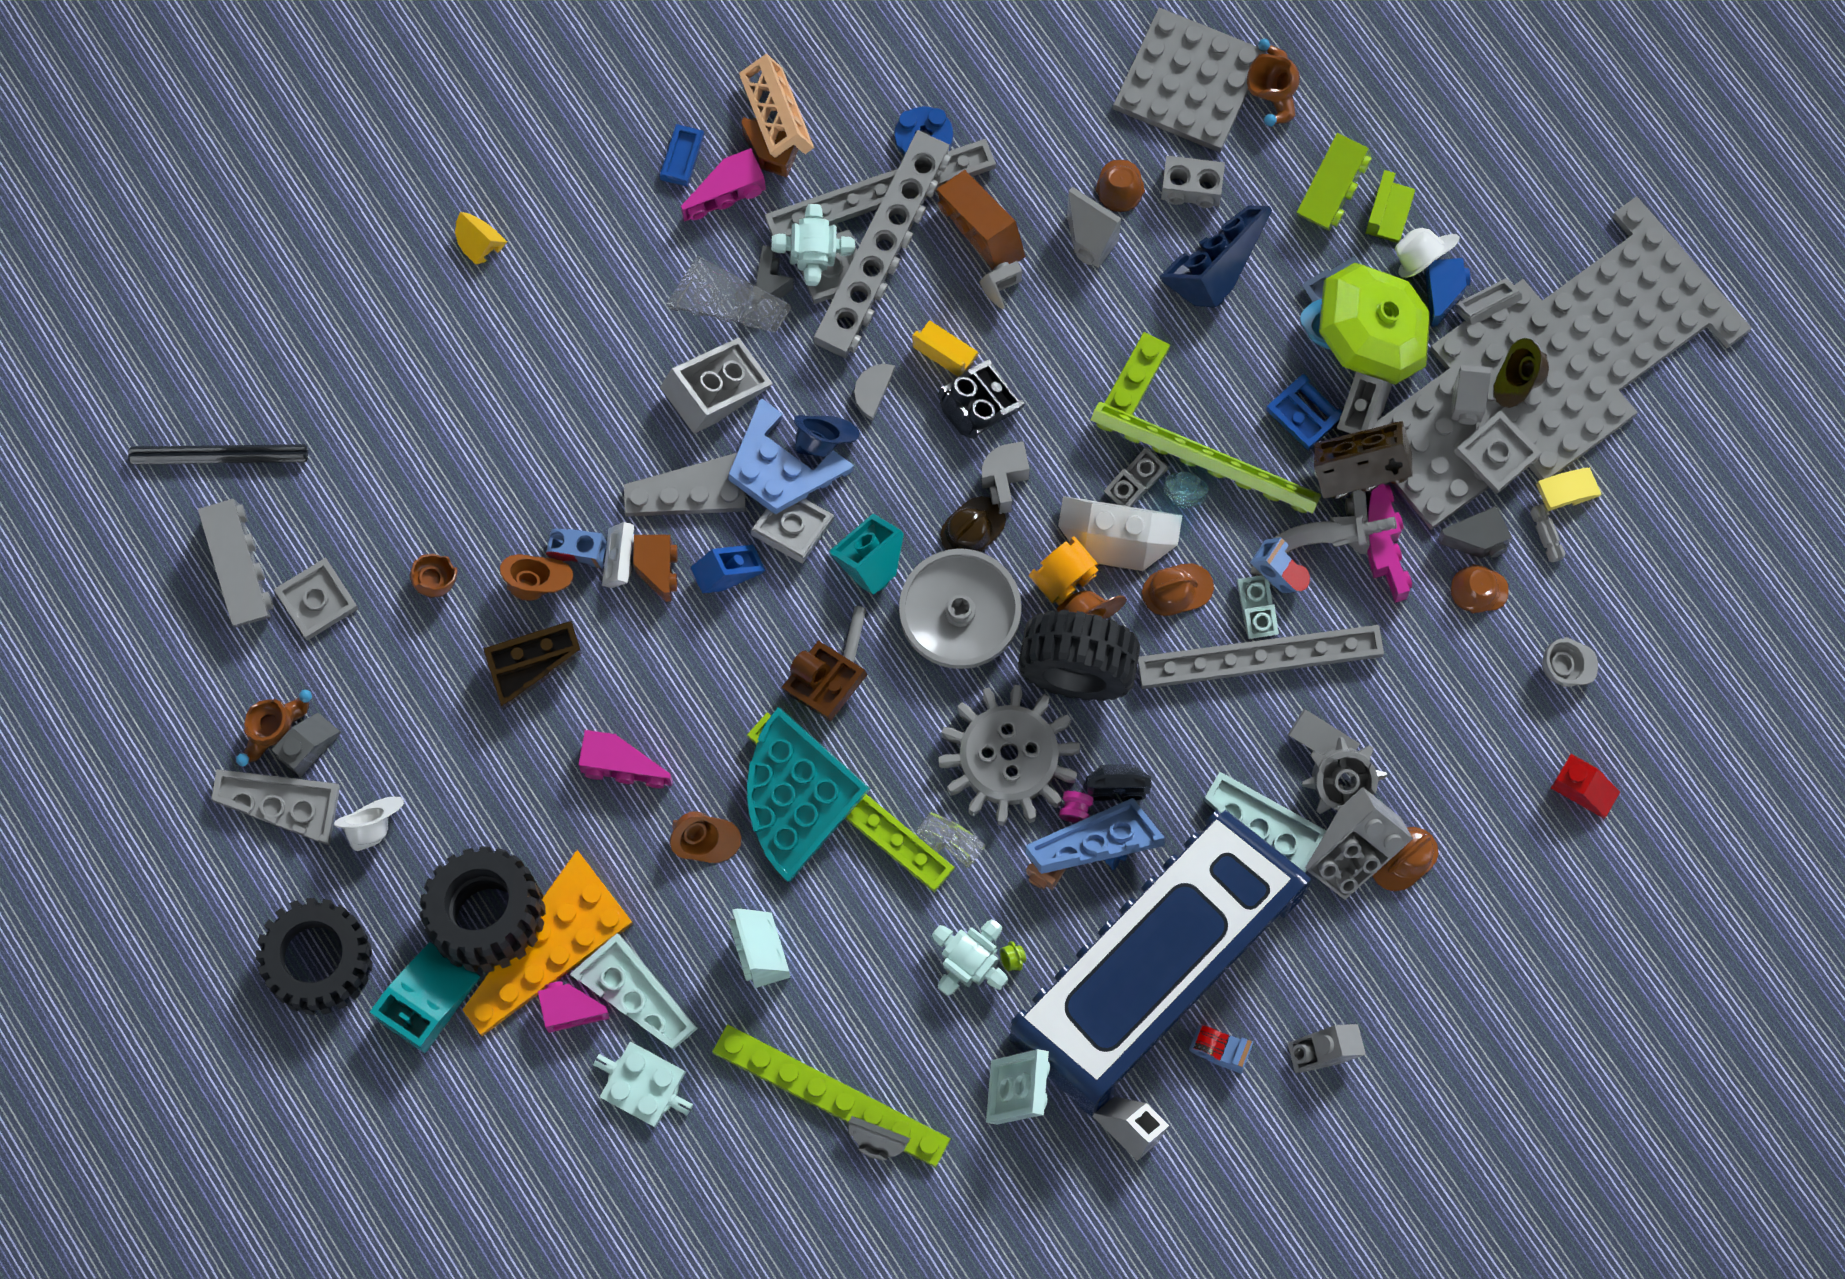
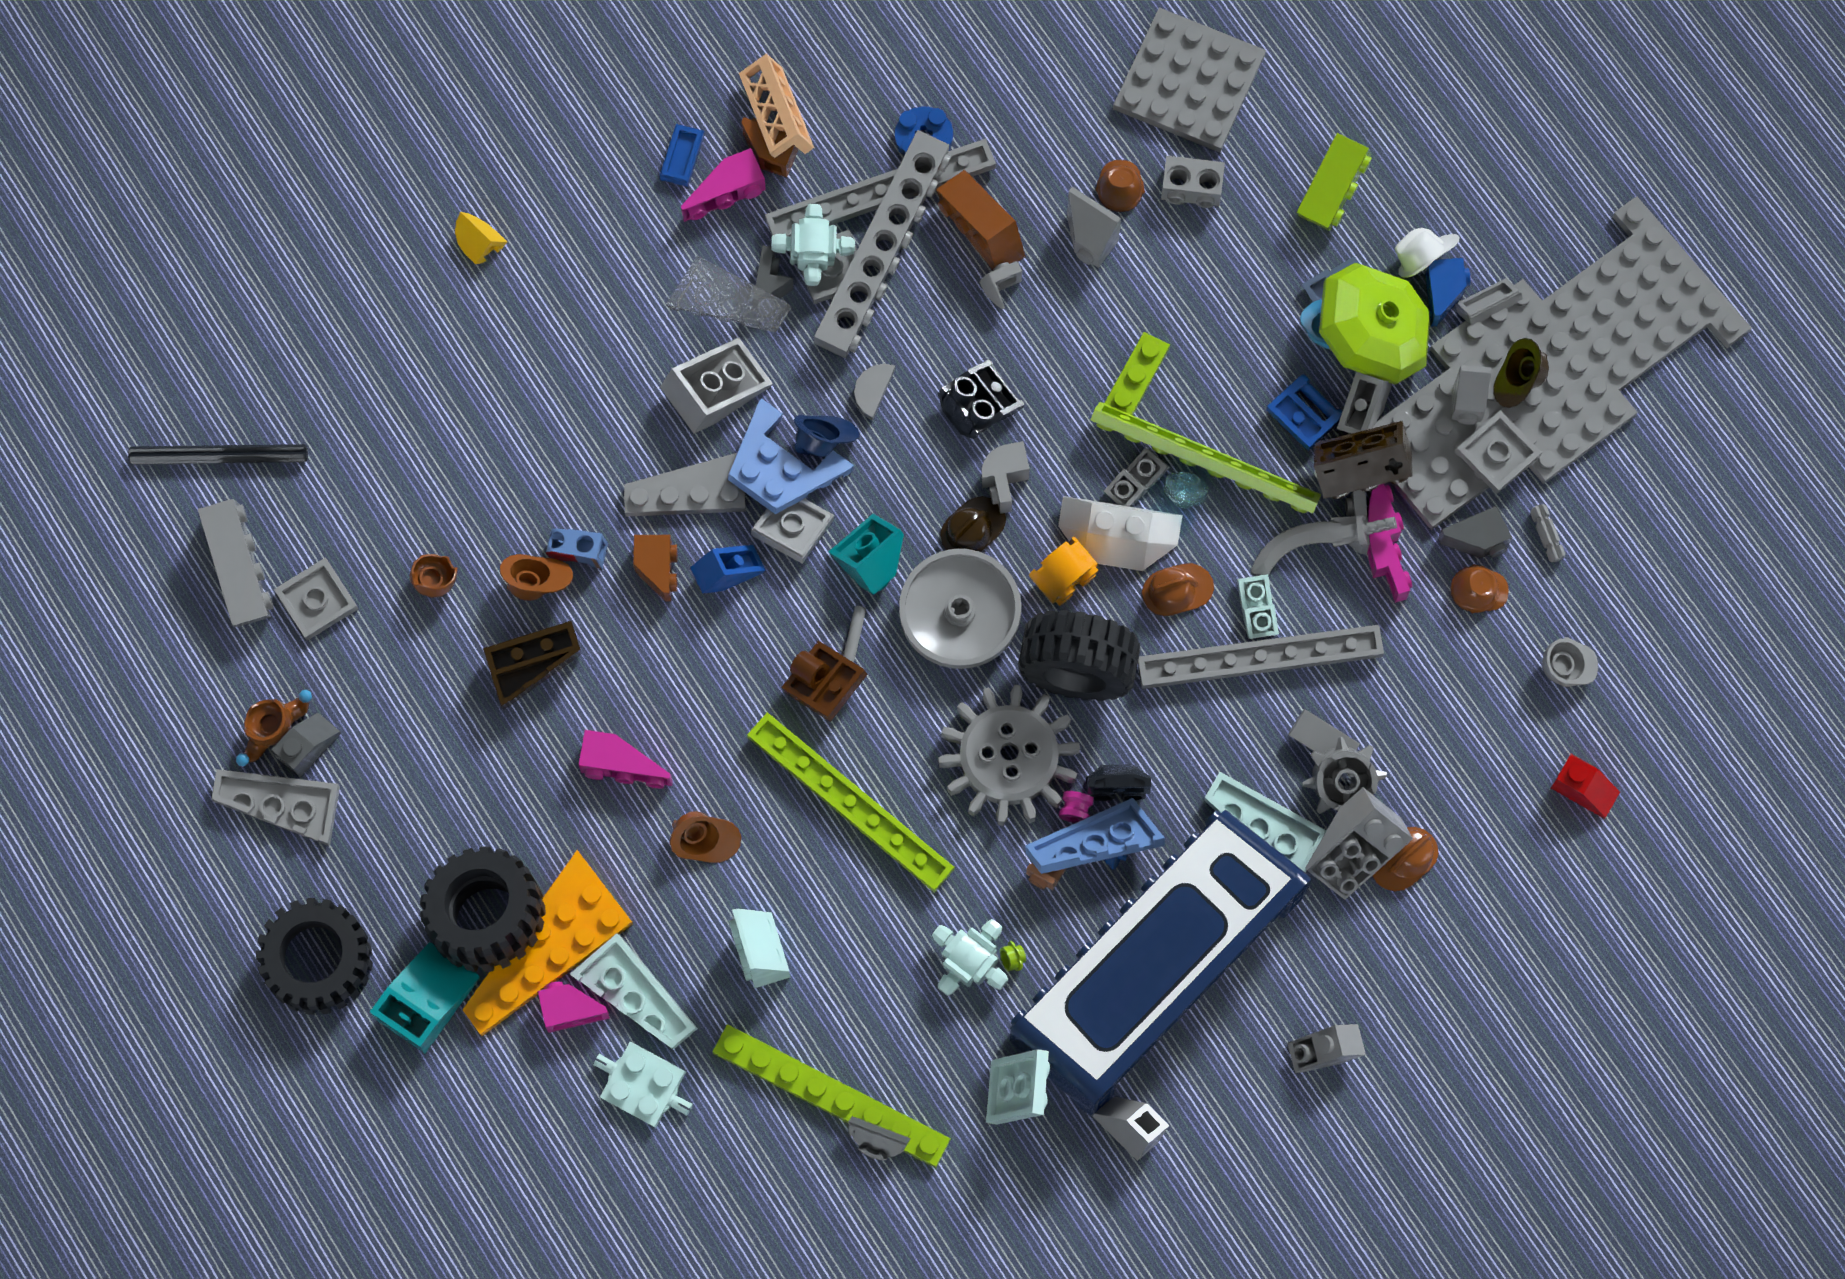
white piece [334,796,404,851] -> none
white plate [602,522,634,588] -> none
teal plate [747,707,871,882] -> none
yellow panel [912,320,978,377] -> none
clear slope [916,812,986,868] -> none
dark orange piece [1057,591,1127,619] -> none
dark blue wedge [1160,205,1272,308] -> none
leg [1189,1025,1254,1074] -> none
dark orange piece [1247,39,1300,127] -> none
medium blue leg [1250,537,1310,593] -> none
lime panel [1365,170,1415,243] -> none
light yellow slope [1536,467,1601,512] -> none

